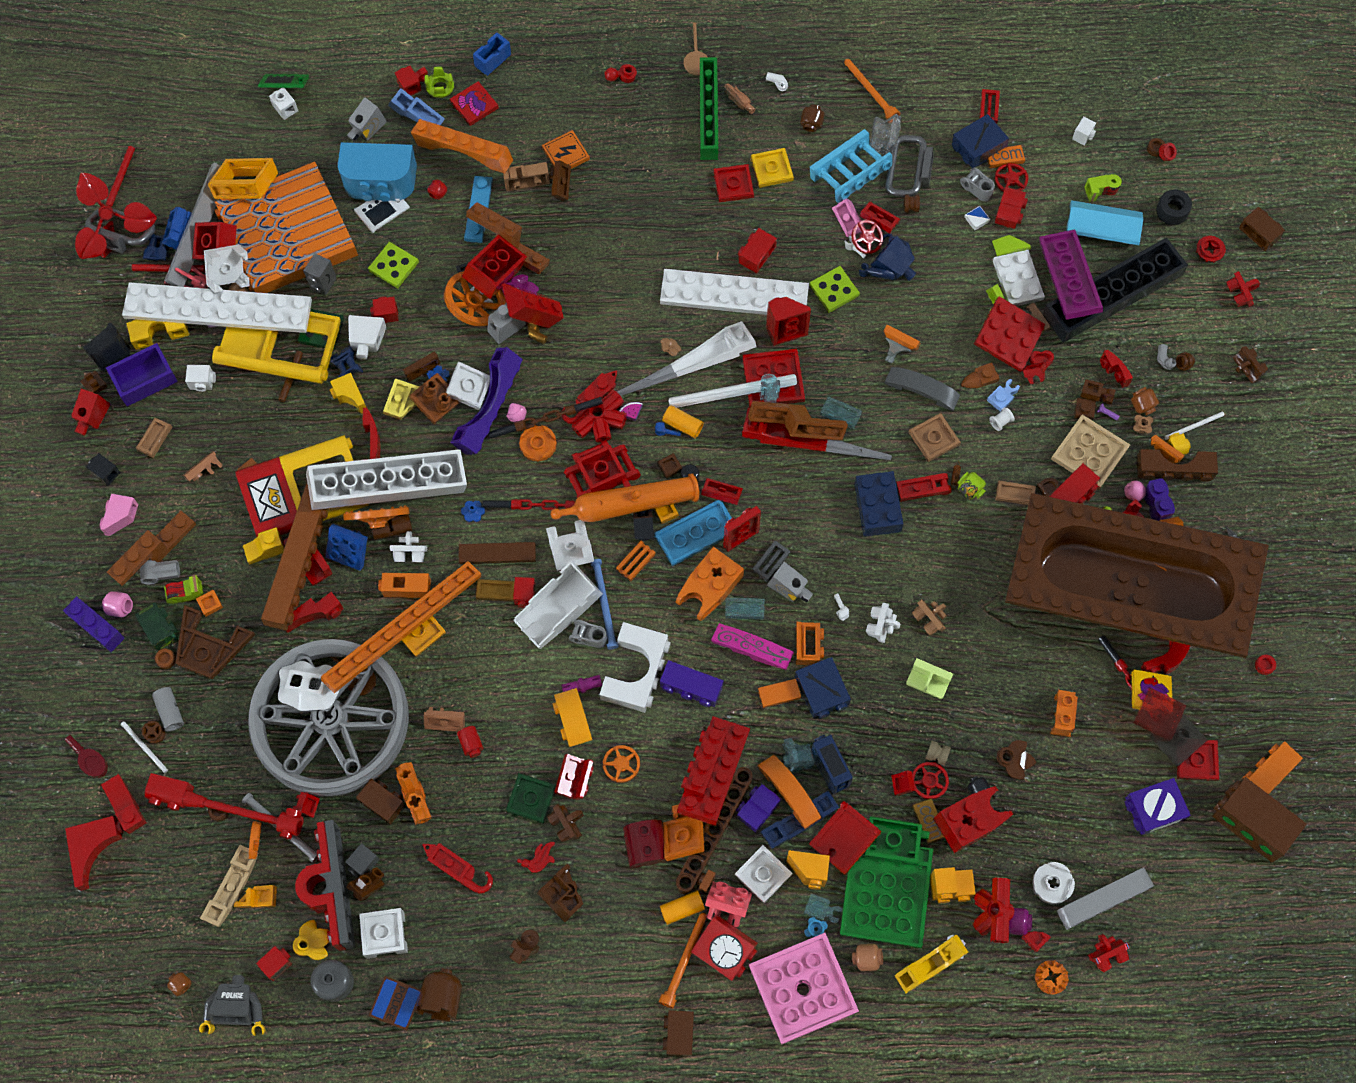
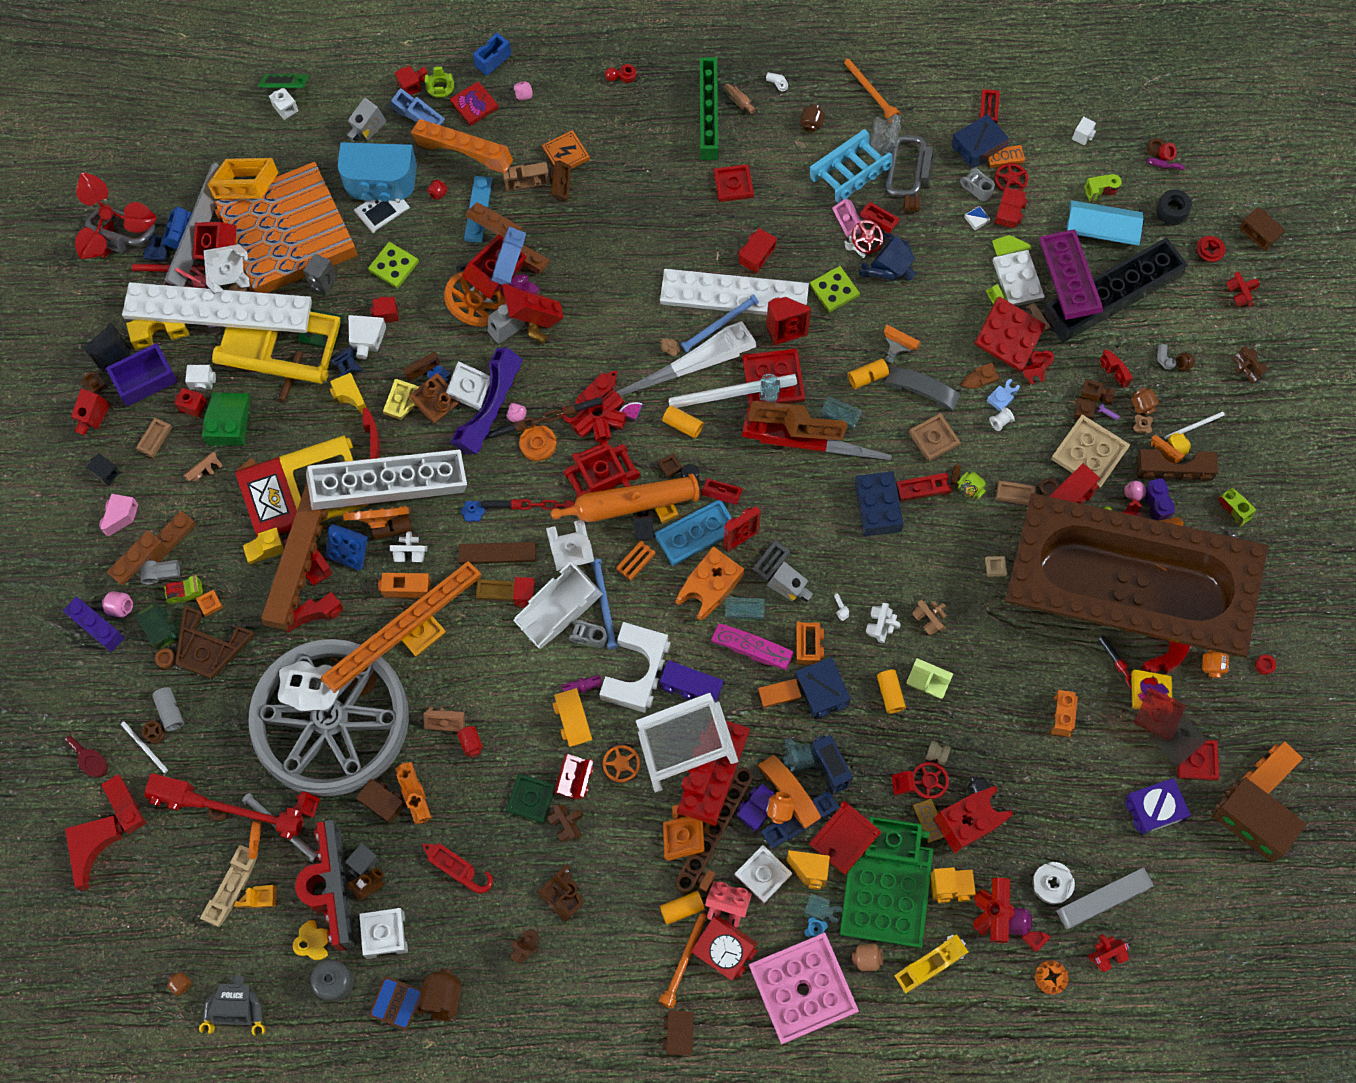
red bar [105,146,135,206] -> none
red brick [256,946,292,981] -> none
red piece [517,842,555,873] -> none
dark red brick [623,820,670,869] -> none
blue hand [655,422,681,436] -> none
medium nougat piece [684,22,707,75] -> none
yellow tile [751,148,794,188] -> none
reddish brown plate [996,740,1036,780] -> none
none -> red brick [175,388,207,418]
none -> green slope [202,393,250,446]
none -> medium blue slope [491,226,526,285]
none -> bright pink piece [514,81,533,100]
none -> piece [636,693,739,793]
none -> medium blue bar [681,294,759,353]
none -> orange head [766,792,795,824]
none -> light orange pin [848,358,889,389]
none -> light orange pin [877,670,906,714]
none -> tan tile [985,556,1007,577]
none -> magenta piece [1147,157,1186,171]
none -> orange head [1202,650,1229,678]
none -> lime leg [1218,488,1256,527]

